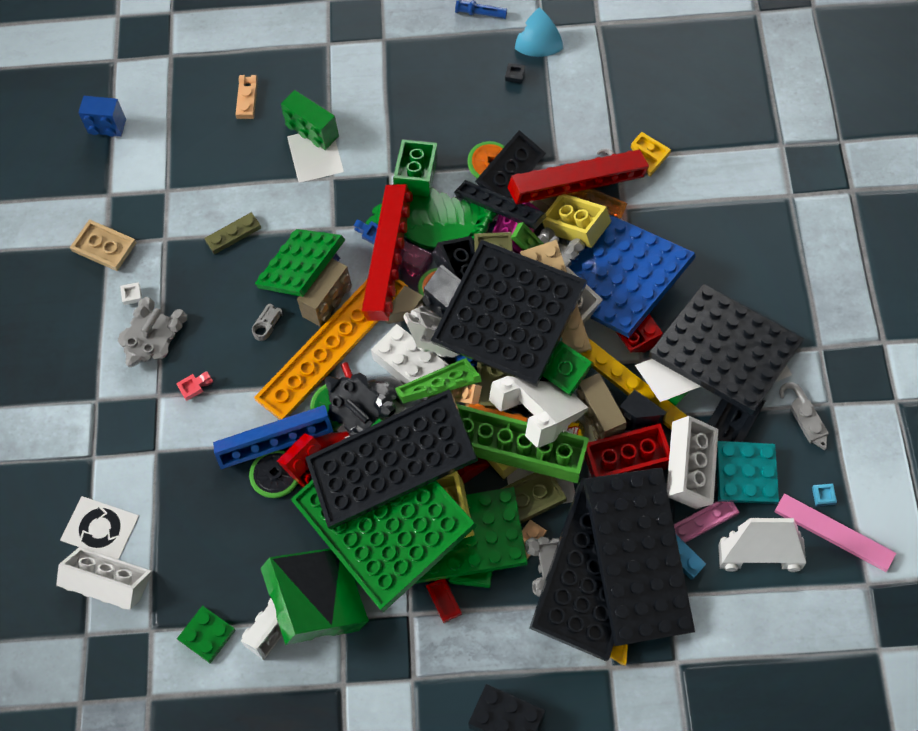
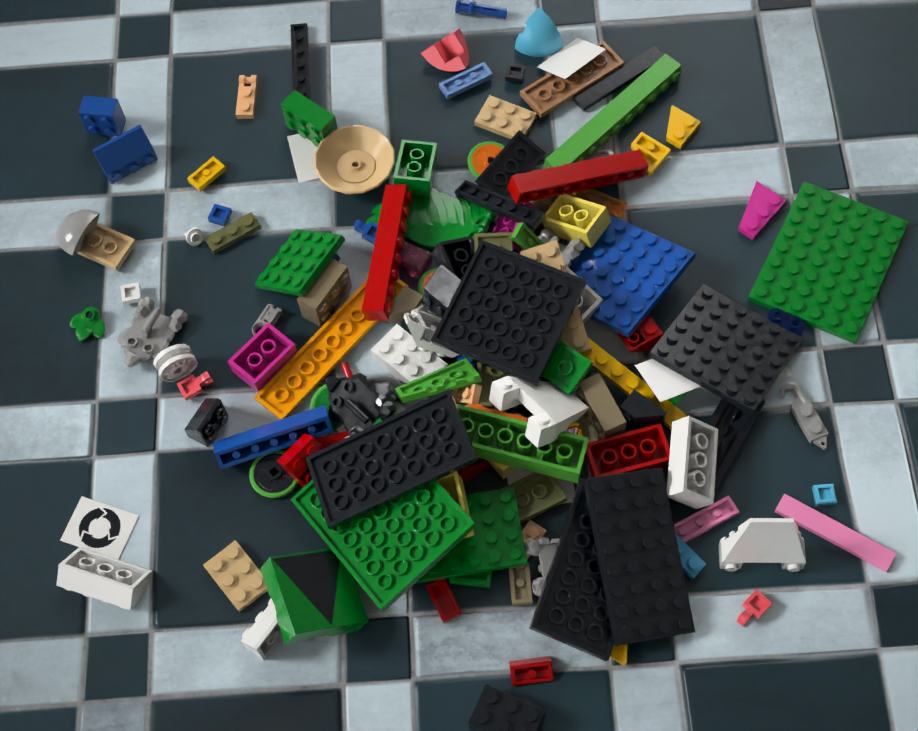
green plate [177,605,236,664] -> none
teal plate [716,441,779,504] -> none
none -> light grey brick [55,210,100,256]
none -> green plate [69,306,105,342]
none -> blue slope [93,125,158,184]
none -> white wheel [153,344,198,382]
none -> white plate [184,227,204,246]
none -> black slope [184,398,228,447]
none -> yellow plate [187,156,226,192]
none -> tan plate [203,540,268,613]
none -> blue plate [208,204,232,227]
none -> dark pink brick [228,322,298,393]
none -> black tile [290,23,311,100]
none -> tan dish [314,125,395,194]
none -> coral brick [421,28,469,72]
none -> medium blue plate [439,62,493,100]
none -> tan plate [474,95,537,139]
none -> dark tan plate [509,562,533,606]
none -> red slope [509,656,554,686]
none -> medium nougat plate [520,40,624,118]
none -> white sticker [537,38,606,79]
none -> bright green brick [545,54,681,169]
none -> black tile [573,46,664,112]
none -> yellow wing [666,105,701,150]
none -> coral plate [736,589,773,627]
none -> dark pink wing [738,181,787,240]
none -> green plate [748,181,909,344]
none -> clear blue plate [767,309,805,335]

